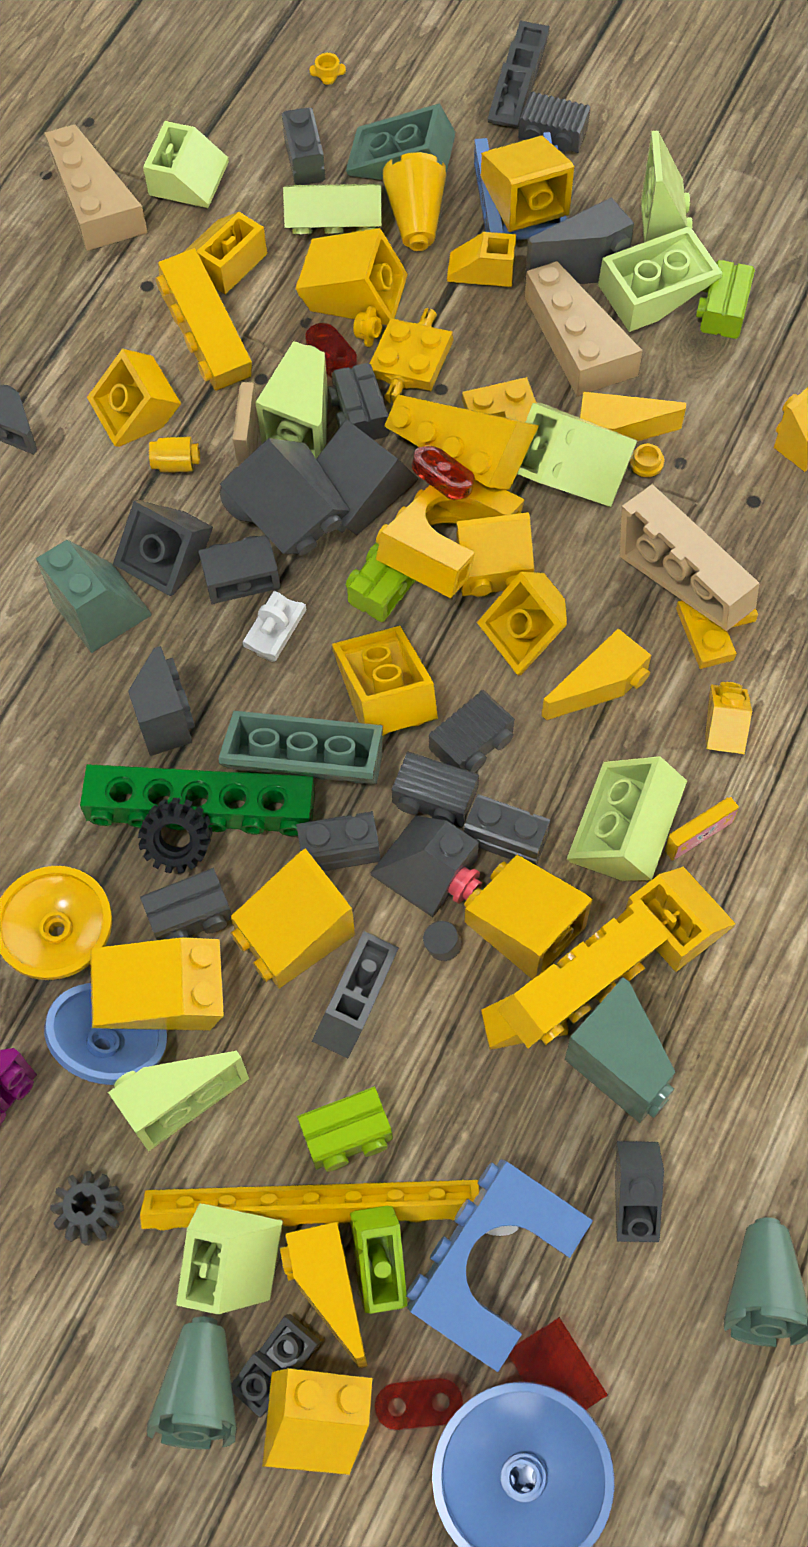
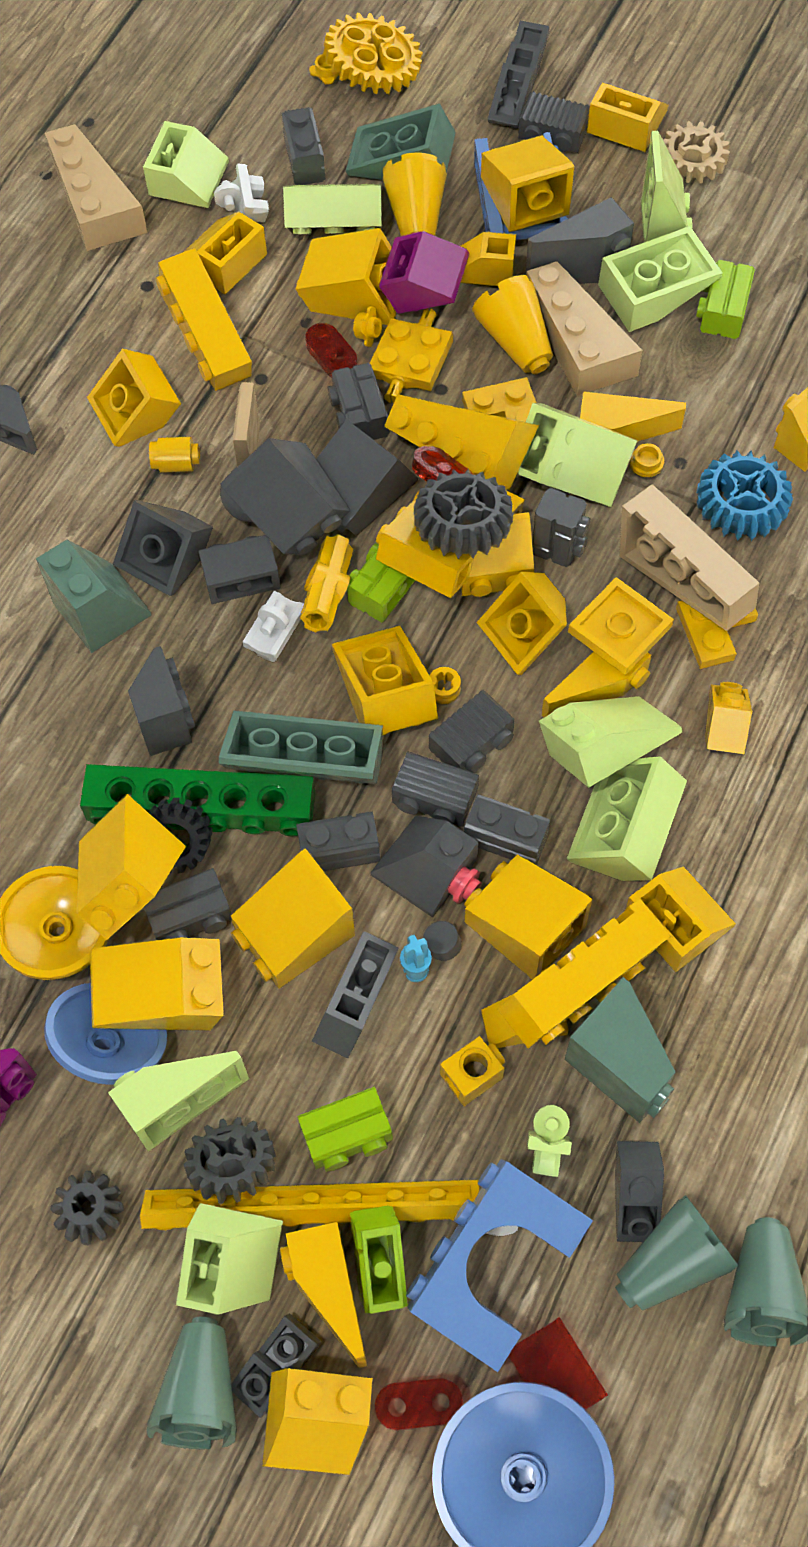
yellowish green slope [255,341,328,459] -> none
yellow tile [664,797,739,861] -> none
none -> yellow slope [77,794,186,940]
none -> dark grey gear [184,1117,276,1204]
none -> white hips [214,163,269,223]
none -> yellow piece [300,535,353,633]
none -> yellow gear [323,13,422,94]
none -> magenta slope [379,231,470,314]
none -> medium azure axle [400,934,432,982]
none -> dark grey gear [414,468,513,559]
none -> yellow bush [429,667,461,704]
none -> yellow brick [440,1036,505,1106]
none -> yellow cone [472,275,553,375]
none -> yellowish green hips [527,1105,572,1177]
none -> dark grey brick [532,488,591,567]
none -> yellowish green slope [539,696,682,788]
none -> yellow plate [568,577,674,675]
none -> yellow slope [587,83,669,152]
none -> sand green cone [615,1195,739,1311]
none -> tan gear [663,121,730,183]
none -> dark azure gear [696,450,793,541]

